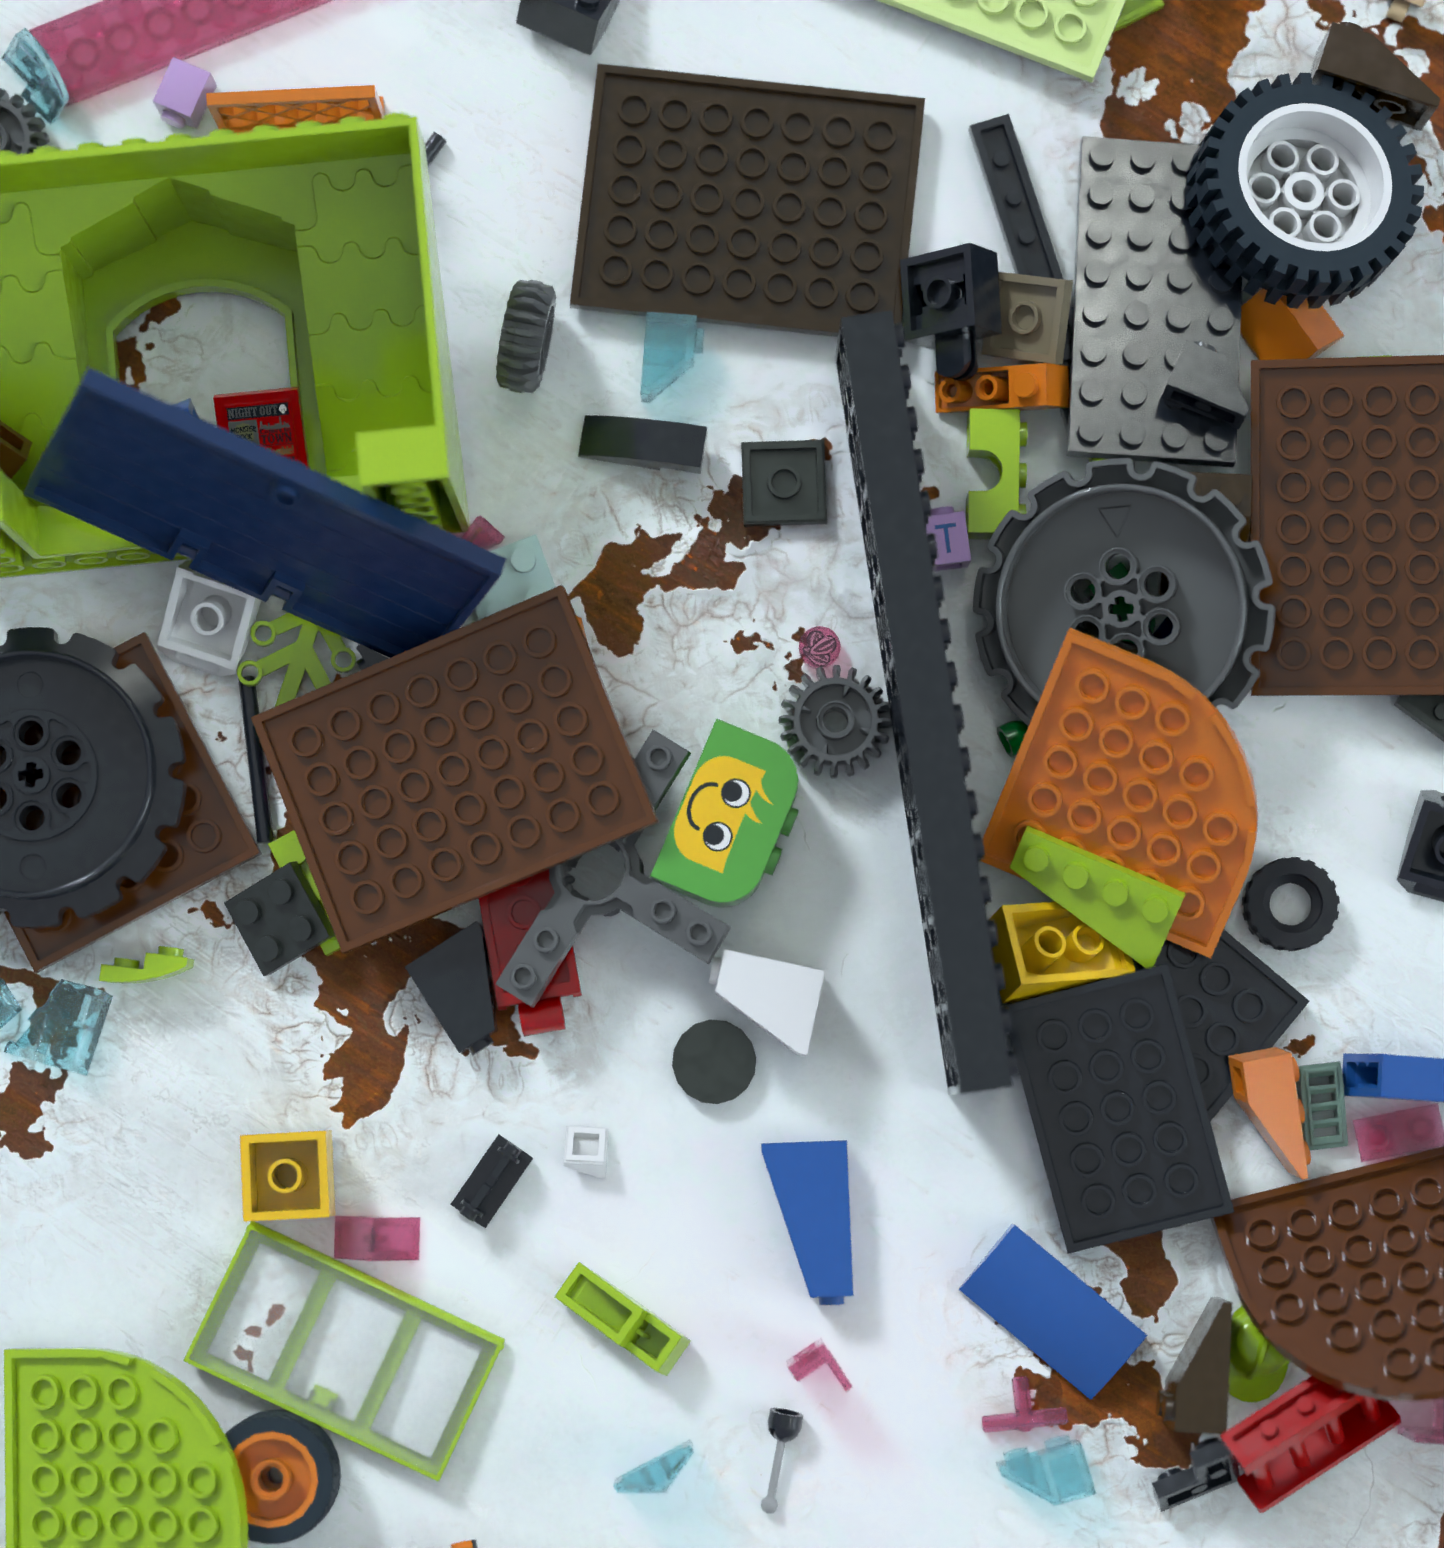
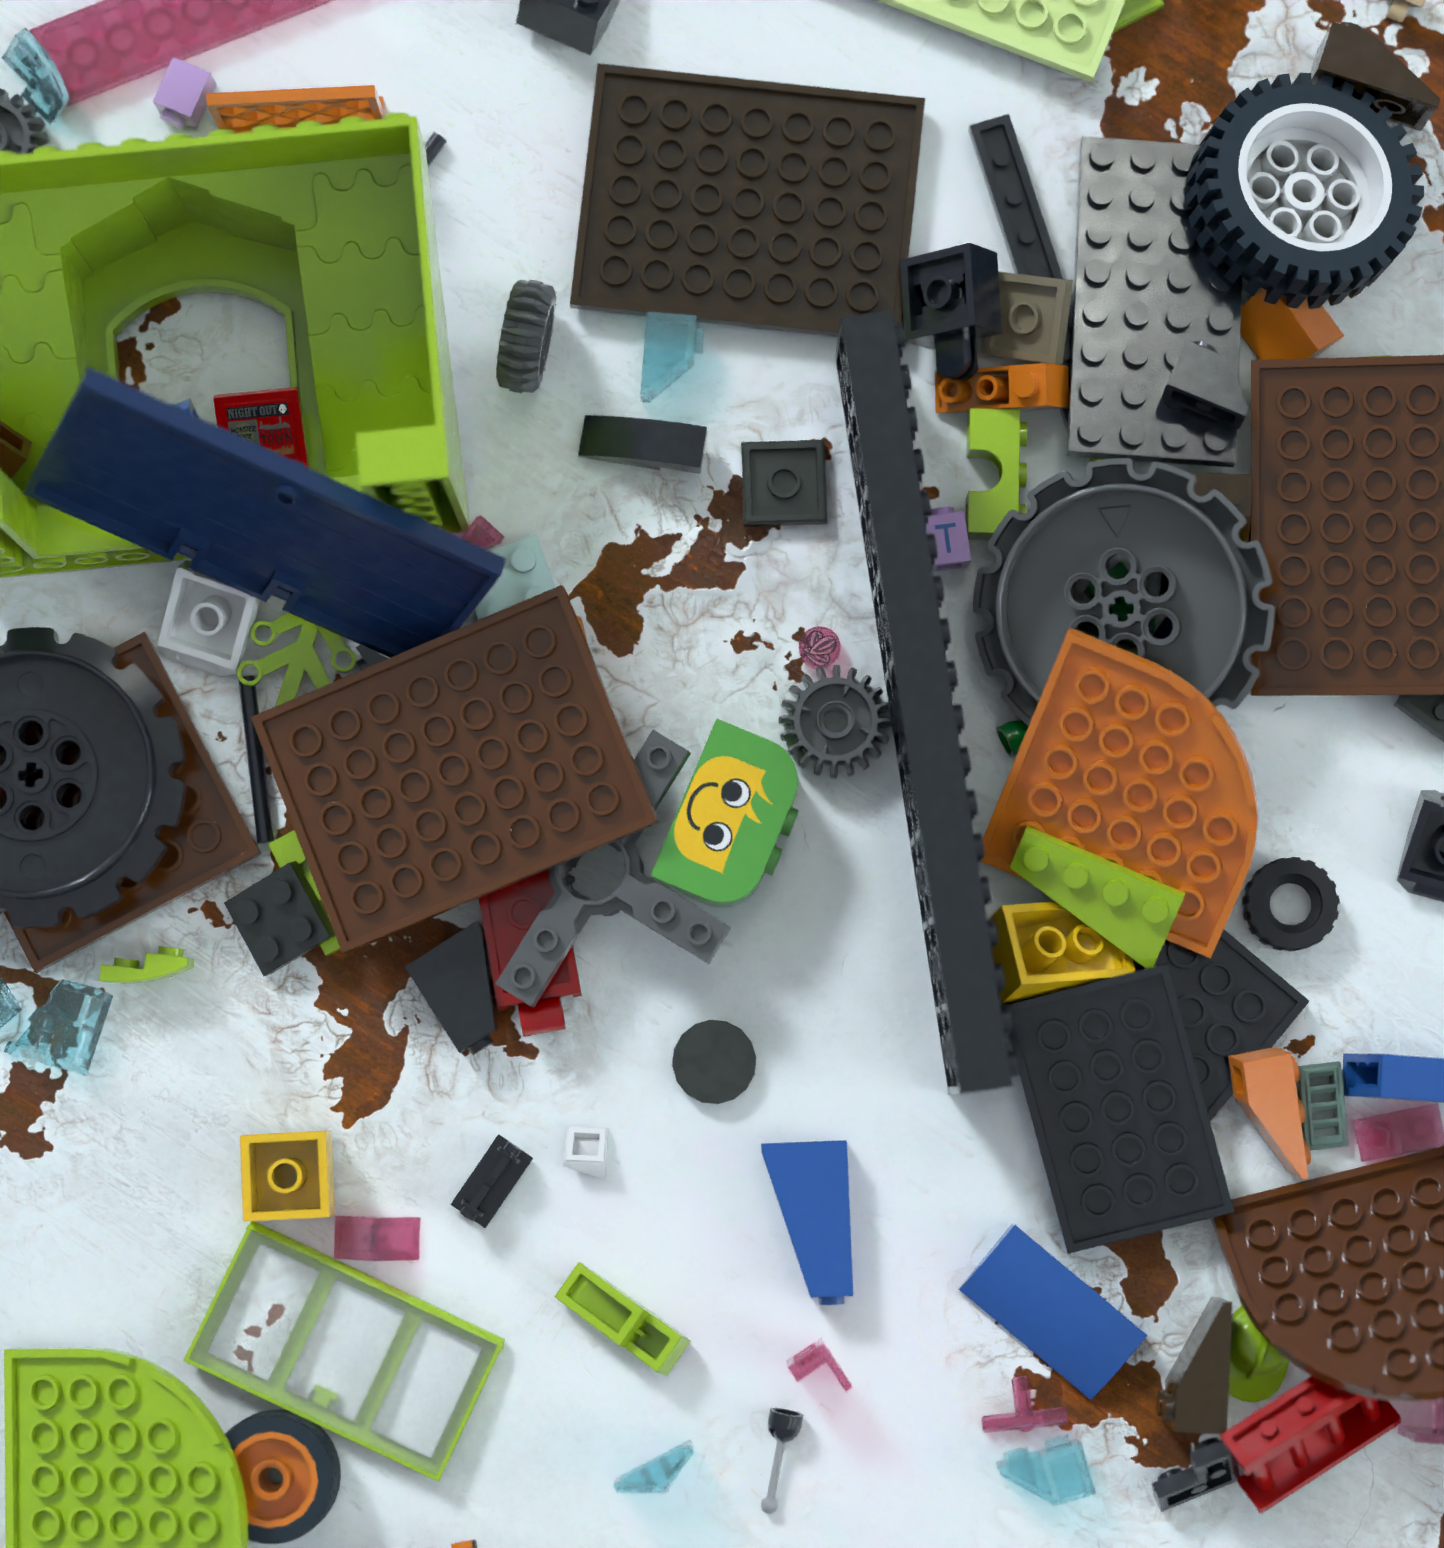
white slope [709,949,825,1057] -> none

